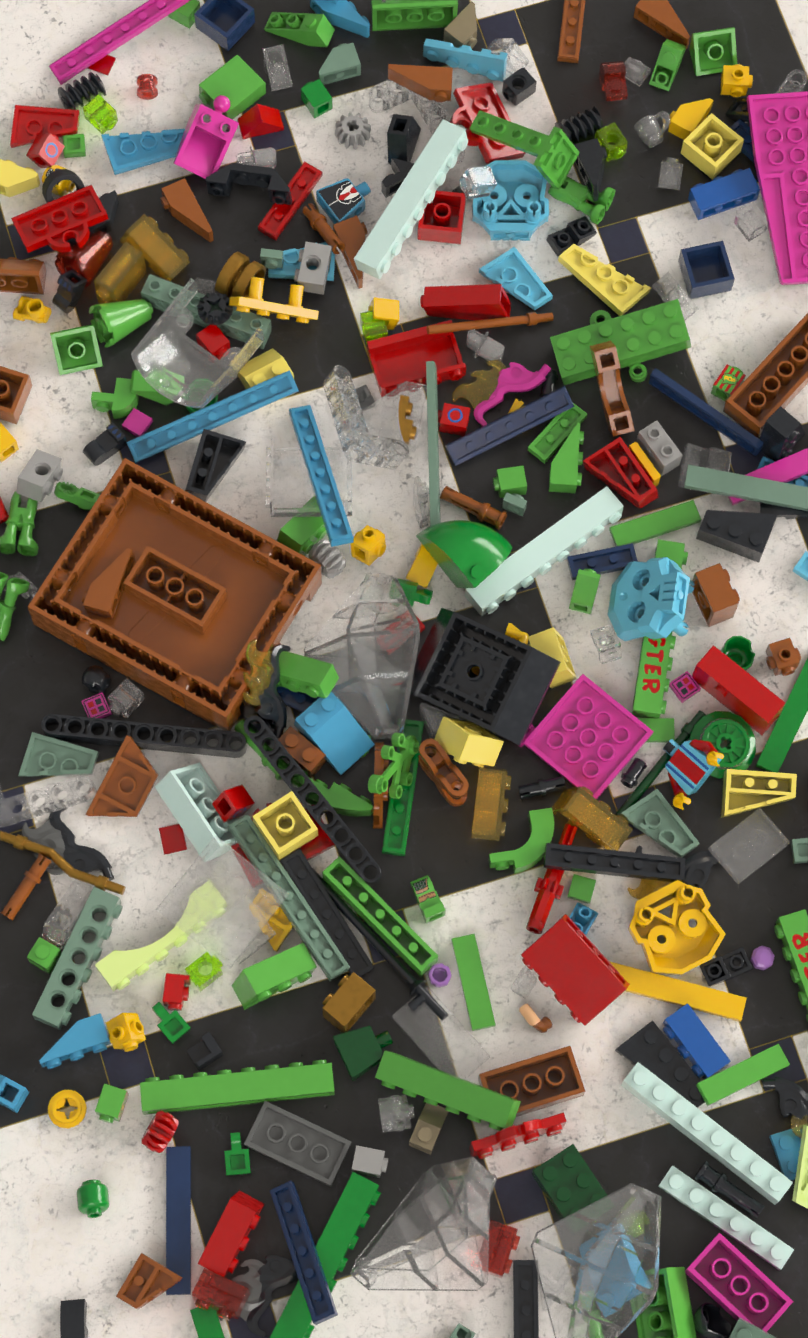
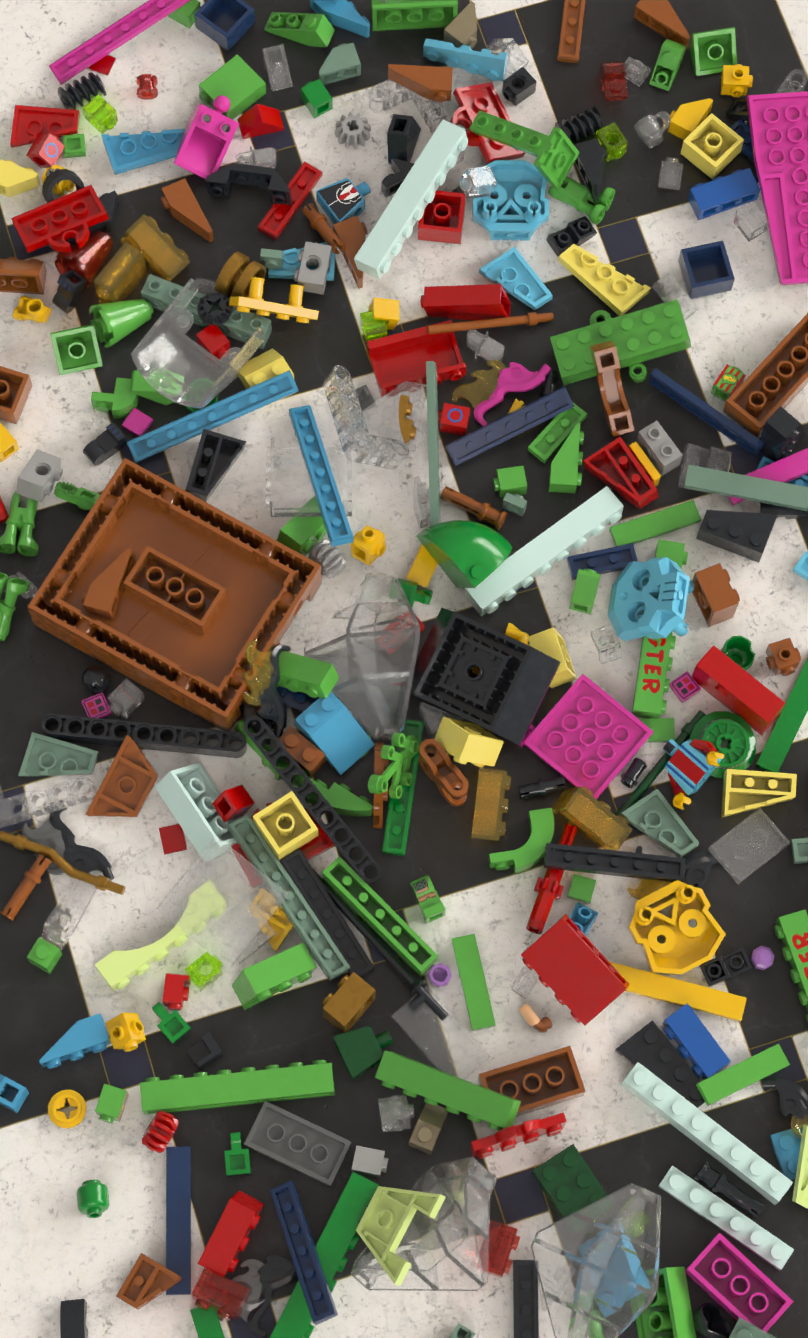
sand green brick [32,887,123,1030] -> none
none -> yellowish green wing [356,1186,446,1286]

